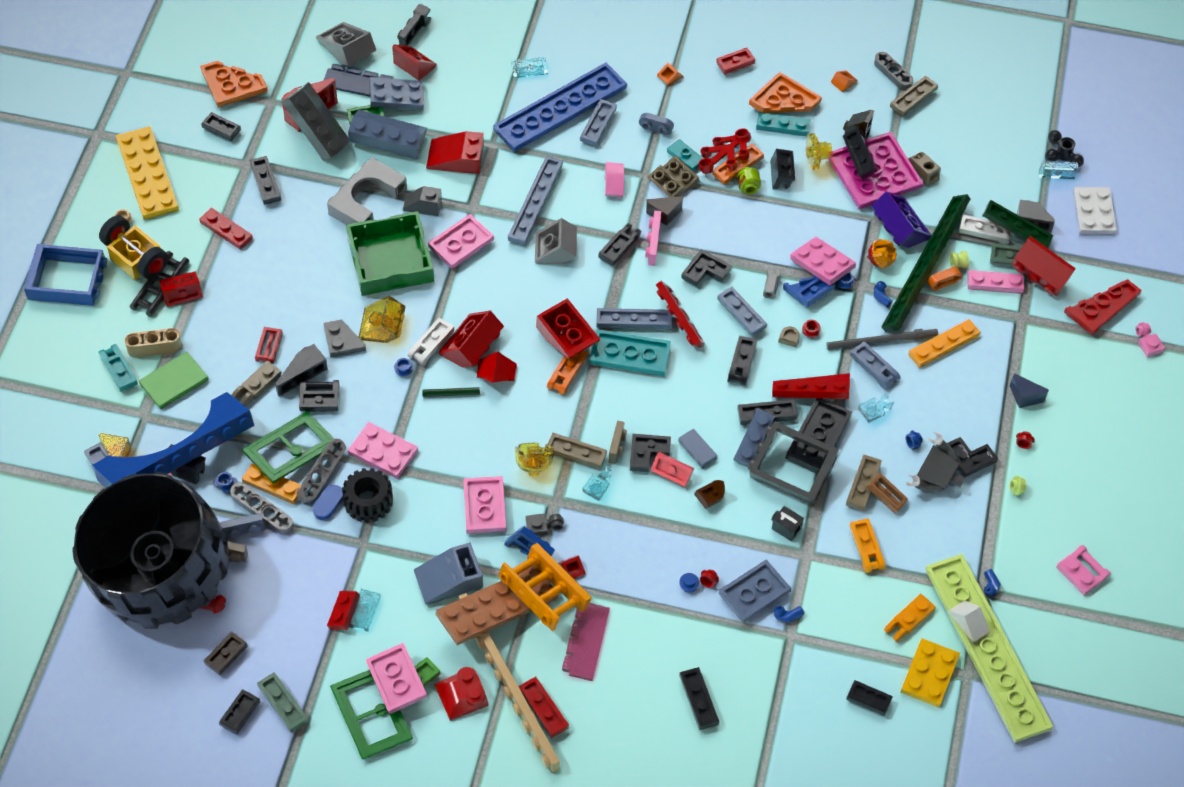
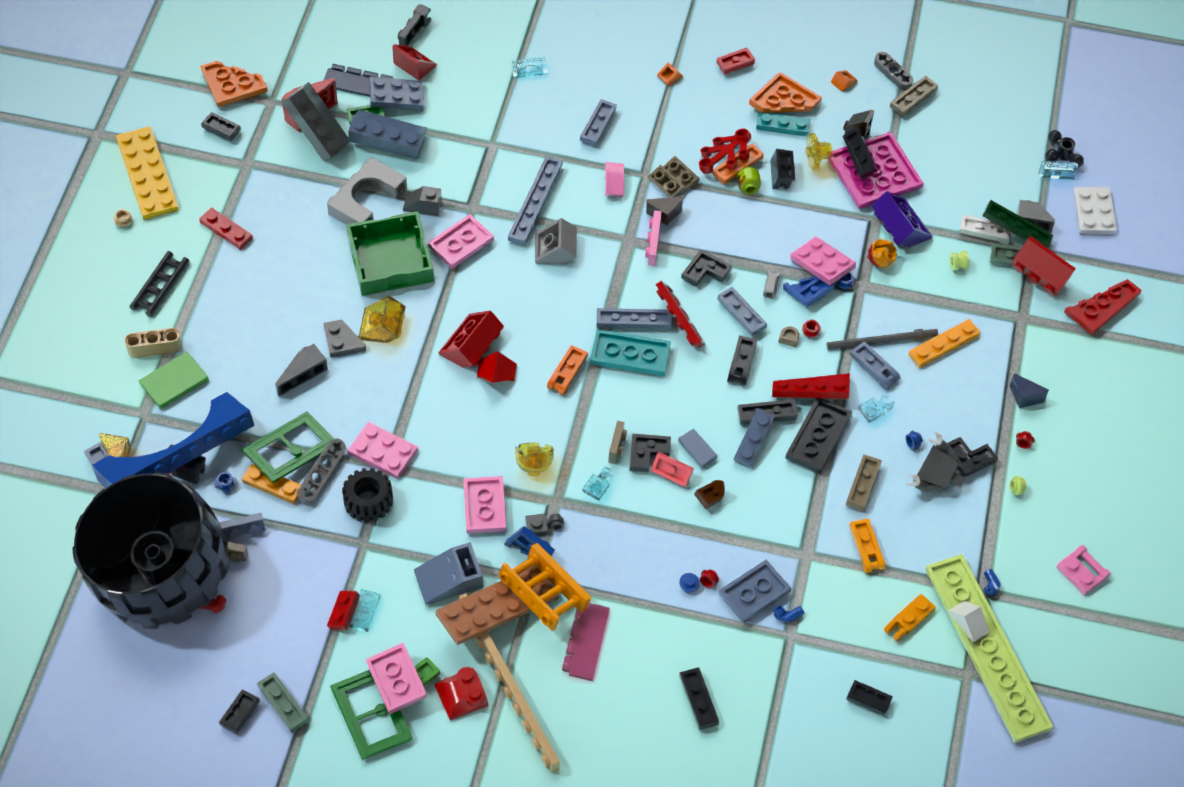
blue window [24,244,108,306] -> none
teal plate [98,344,138,392] -> none
brick [99,215,169,280] -> none
red panel [159,271,203,307] -> none
dark brown plate [203,631,248,675] -> none
light grey beam [230,483,293,535] -> none
dark tan hinge [232,360,282,406] -> none
plate [249,156,281,205] -> none
tile [255,327,283,364] -> none
black plate [299,380,340,411] -> none
tile [313,485,343,520] -> none
light grey slope [316,22,376,66] -> none
blue plate [394,358,413,376] -> none
white plate [407,318,454,366] -> none
dark green bar [422,387,480,397] -> none
red slope [426,131,484,174] -> none
blue plate [493,62,627,152] -> none
red plate [518,676,569,738] -> none
red slope [536,298,600,359] -> none
dark tan plate [546,432,607,470] -> none
red slope [558,555,586,579] -> none
black hinge [598,223,642,266] -> none
sand blue plate [639,113,674,135] -> none
teal plate [667,139,703,171] -> none
dark grey window [748,421,839,506] -> none
black brick [771,506,804,541] -> none
medium nougat tile [866,472,908,513] -> none
blue arm [874,281,893,308] -> none
dark green plate [881,194,971,332] -> none
yellow plate [900,638,960,708] -> none
dark tan leg [908,152,941,187] -> none
orange beam [927,267,962,291] -> none
bright pink plate [967,270,1024,294] -> none
bright pink plate [1135,322,1165,357] -> none

